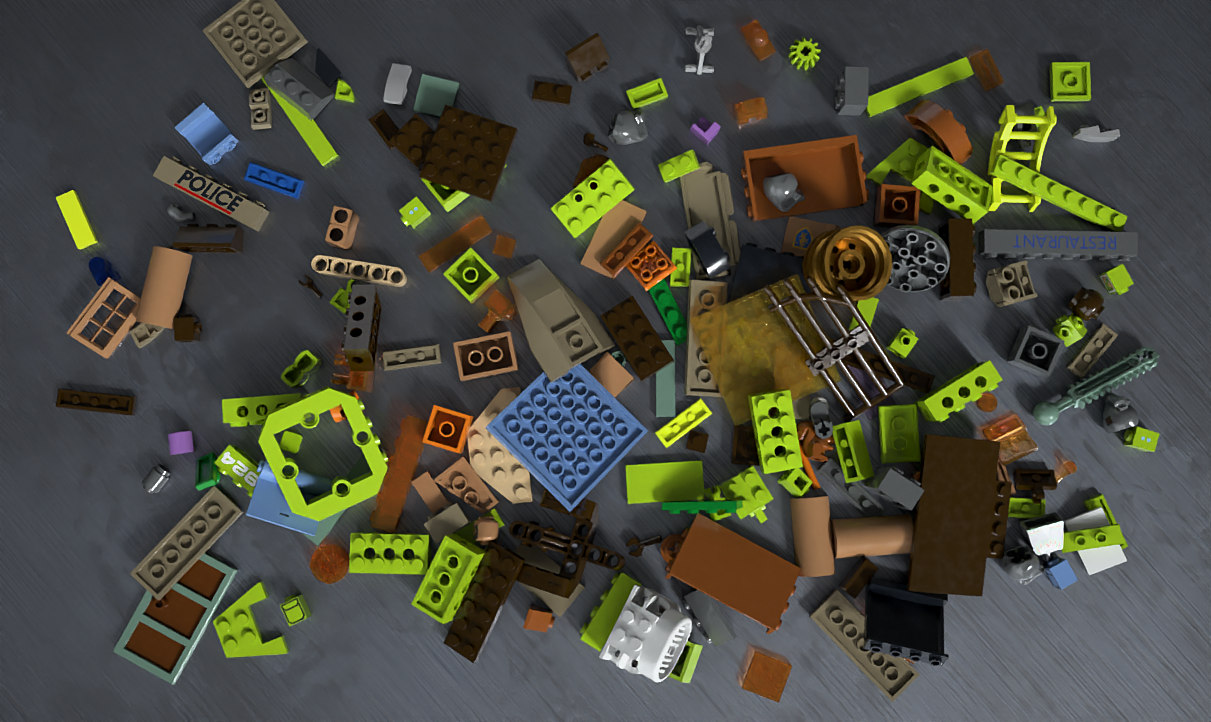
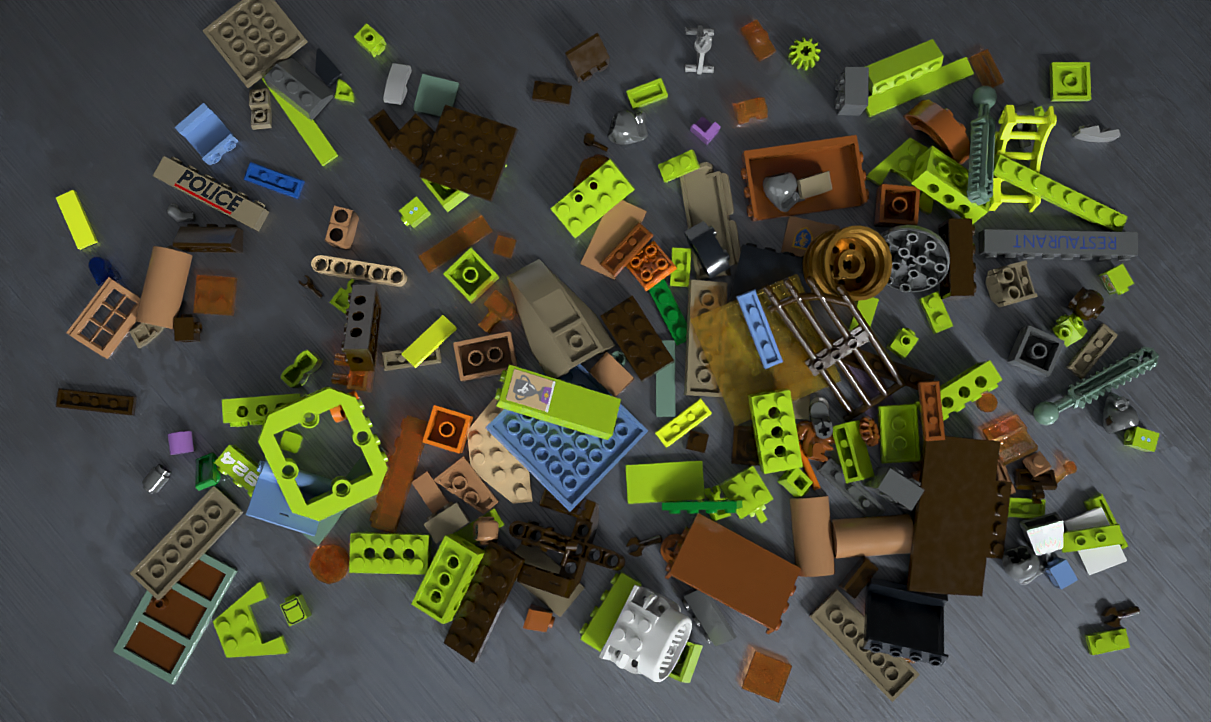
none -> clear orange plate [193,275,237,316]
none -> lime brick [354,23,386,57]
none -> neon yellow tile [401,315,457,368]
none -> lime brick [494,365,621,440]
none -> dark brown hand [560,539,577,566]
none -> medium blue tile [736,289,783,369]
none -> dark tan slope [797,171,832,199]
none -> dark orange gear [859,416,880,447]
none -> lime brick [865,39,944,95]
none -> dark orange tile [918,381,945,441]
none -> lime plate [919,291,953,334]
none -> sand green gear [967,86,997,206]
none -> medium nougat plate [1022,451,1052,477]
none -> lime plate [1085,627,1130,655]
none -> dark brown bar [1101,606,1140,627]

